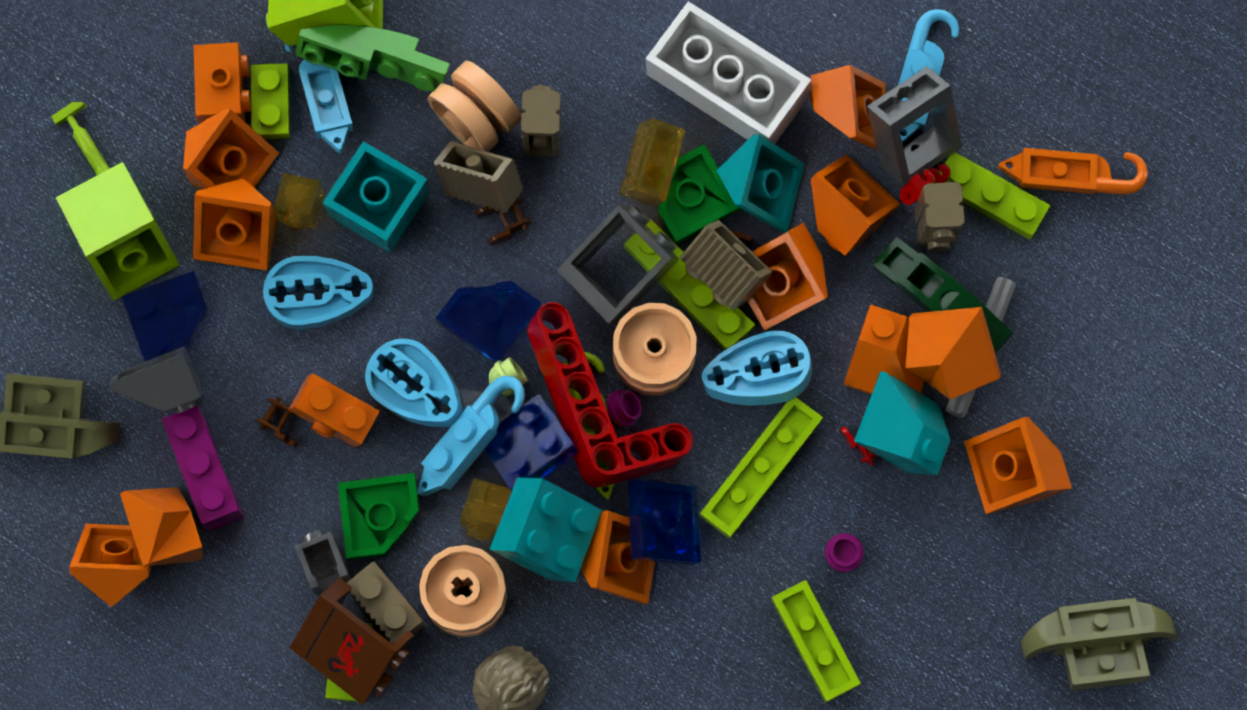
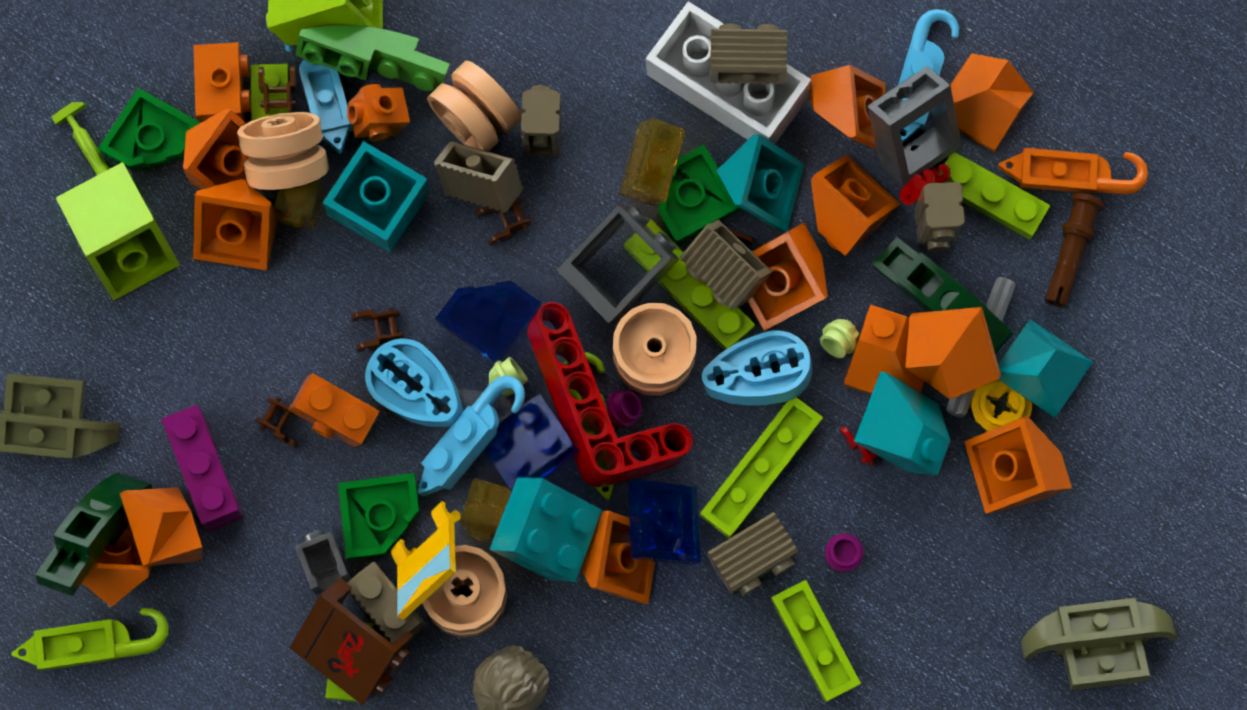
dark grey slope [109,346,202,414] -> none
clear blue plate [122,271,208,362] -> none
medium azure piece [263,256,374,330] -> none
none -> lime plate [11,608,169,671]
none -> dark green slope [35,472,152,596]
none -> green plate [98,88,200,171]
none -> light nougat wheel [237,112,329,190]
none -> reddish brown piece [258,66,297,114]
none -> orange brick [347,84,410,141]
none -> reddish brown piece [351,308,404,352]
none -> yellow flag [391,501,461,620]
none -> dark tan brick [707,512,799,597]
none -> dark tan brick [710,23,787,85]
none -> yellowish green plate [820,319,859,358]
none -> orange slope [931,53,1034,153]
none -> yellow gear [970,379,1032,432]
none -> teal slope [998,319,1093,418]
none -> reddish brown pin [1044,193,1105,308]

